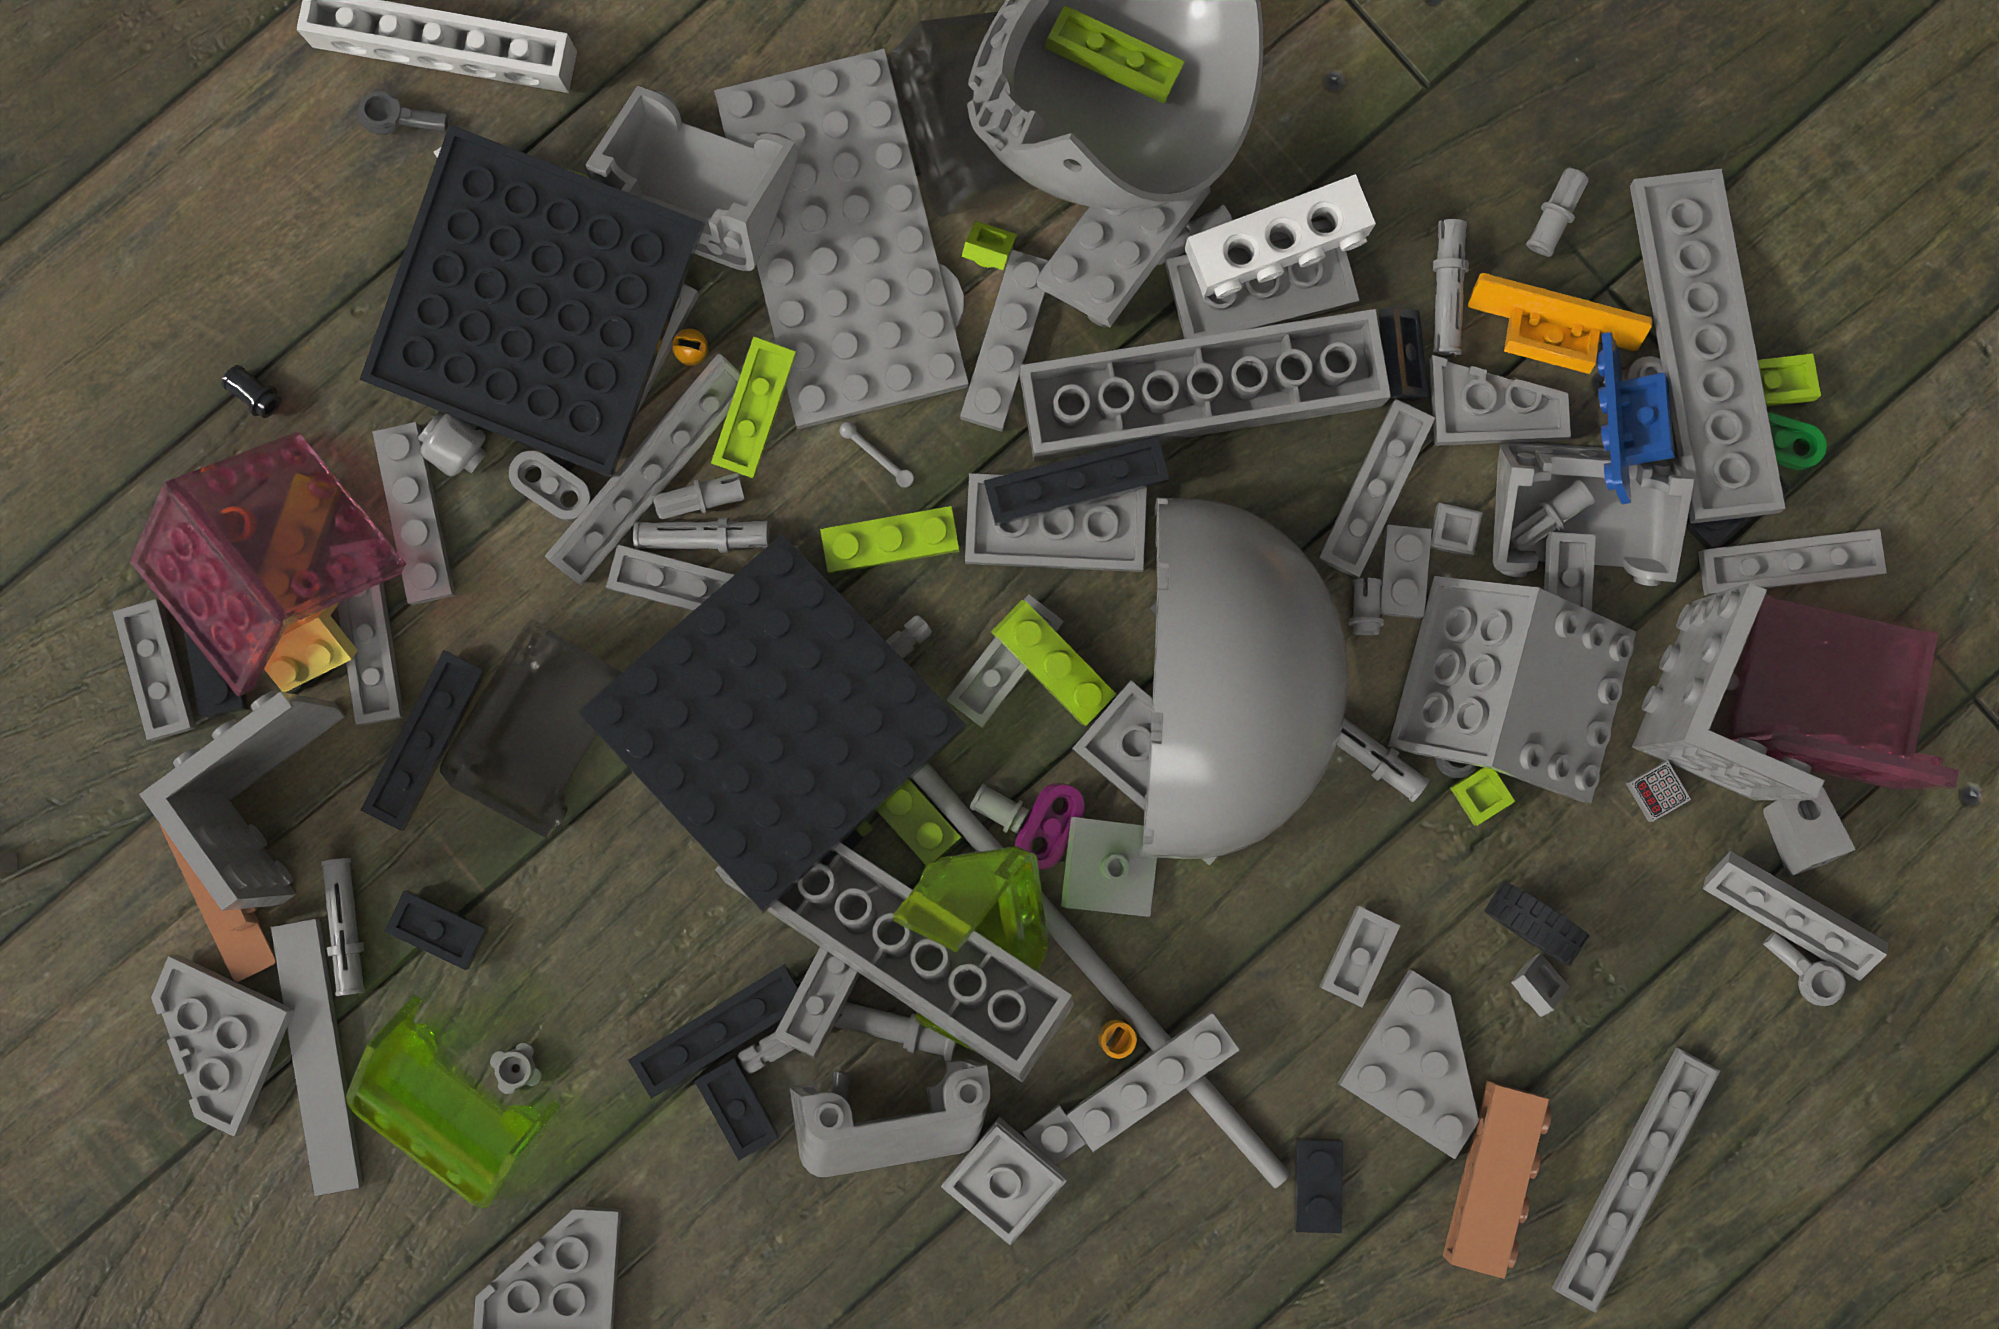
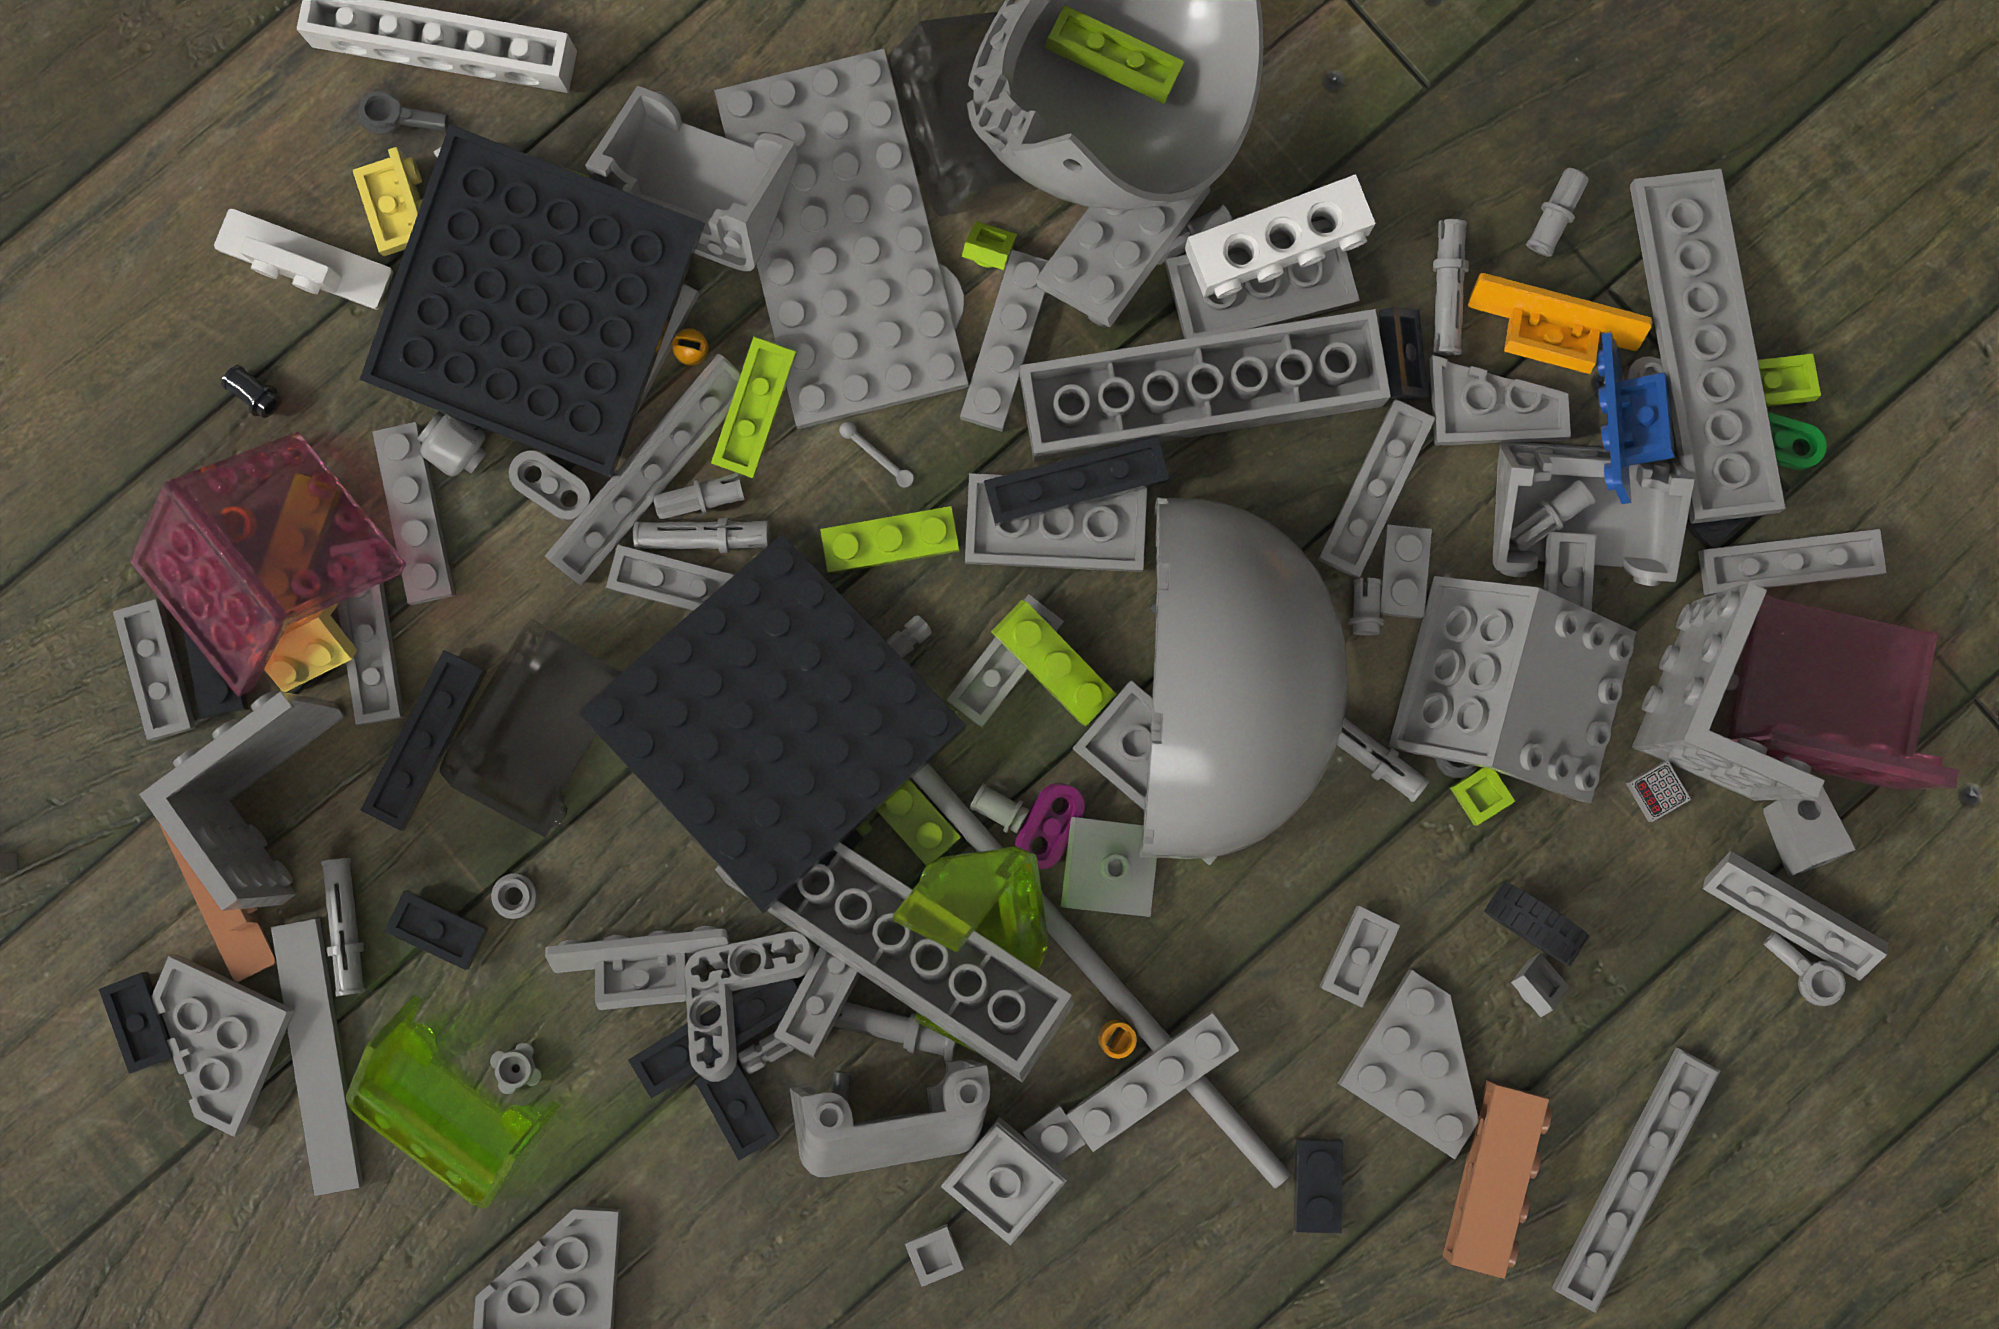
light grey tile [1430,503,1483,557] -> none
none -> black plate [99,971,173,1074]
none -> white bracket [214,209,394,310]
none -> light yellow bracket [353,147,423,256]
none -> light grey plate [491,874,537,919]
none -> light grey bracket [545,926,731,1010]
none -> light grey beam [684,932,816,1082]
none -> light grey plate [905,1224,964,1287]

